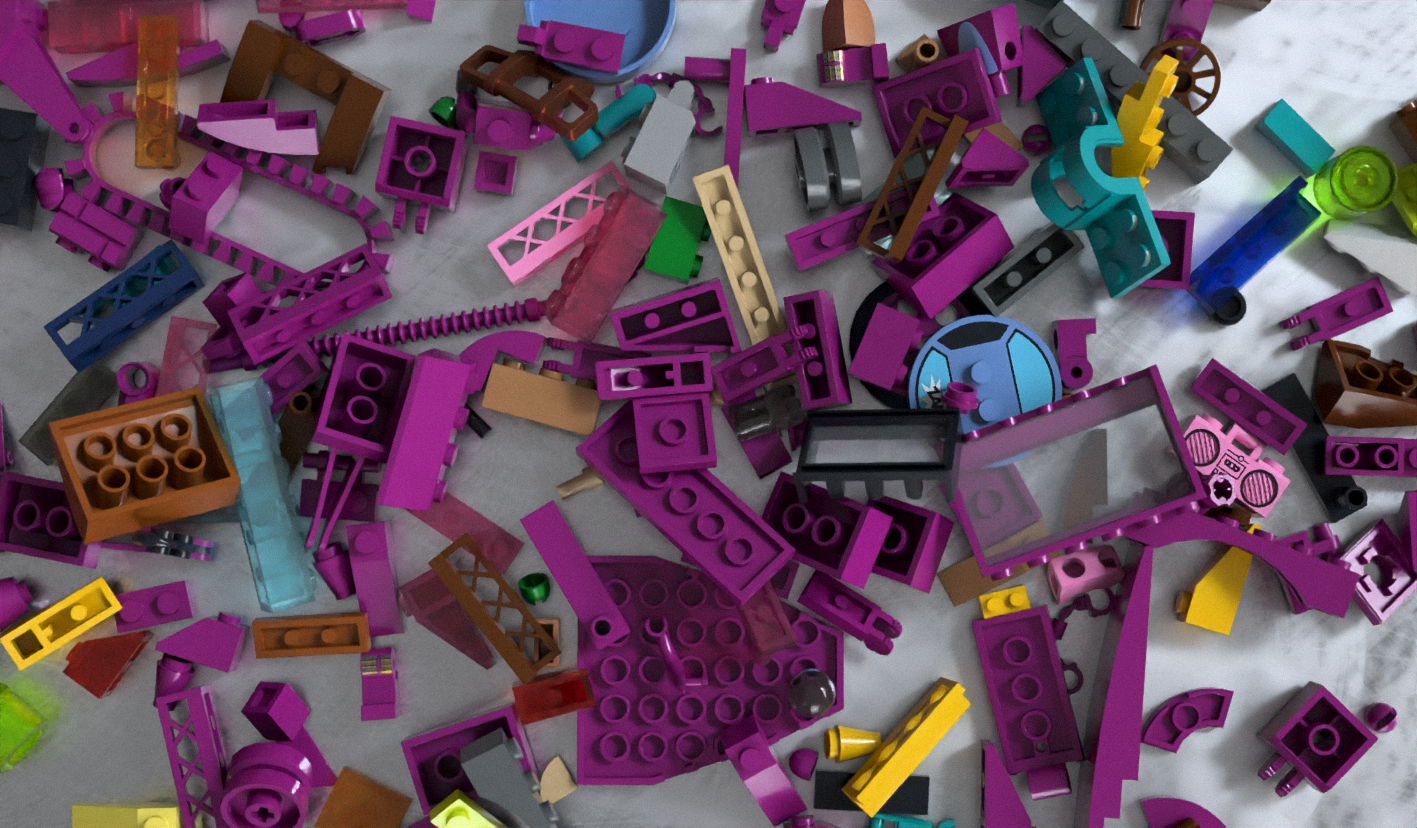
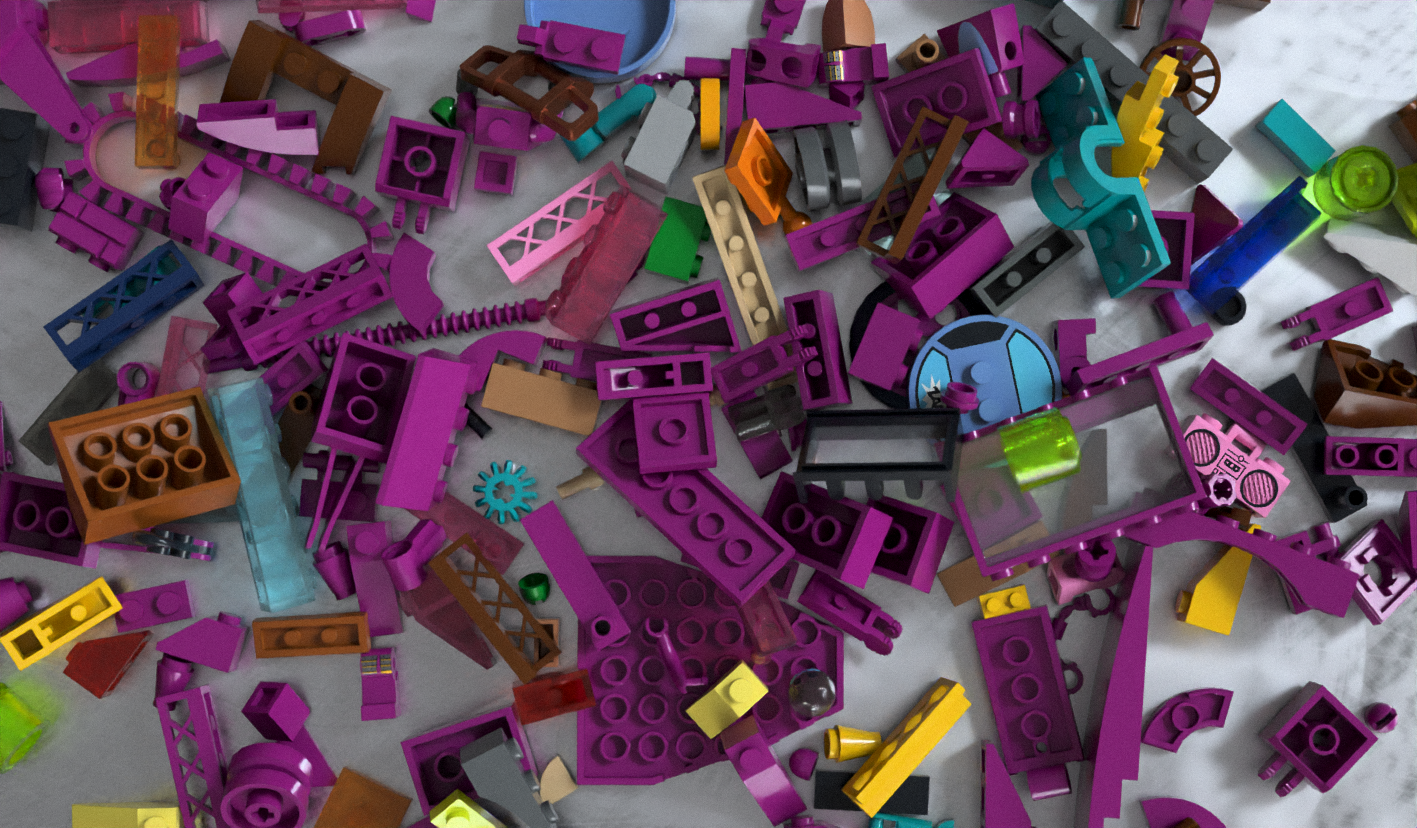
none -> magenta piece [381,519,447,591]
none -> magenta tile [389,232,444,335]
none -> teal gear [473,460,538,524]
none -> light yellow slope [685,659,768,739]
none -> light orange beam [701,78,720,150]
none -> orange plate [724,117,812,235]
none -> magenta leg [745,38,821,88]
none -> magenta piece [829,82,865,109]
none -> clear neon green piece [996,407,1082,494]
none -> magenta wheel [1002,100,1041,139]
none -> magenta piece [1065,291,1214,396]
none -> magenta wheel [1074,536,1116,582]
none -> magenta piece [1191,184,1243,265]

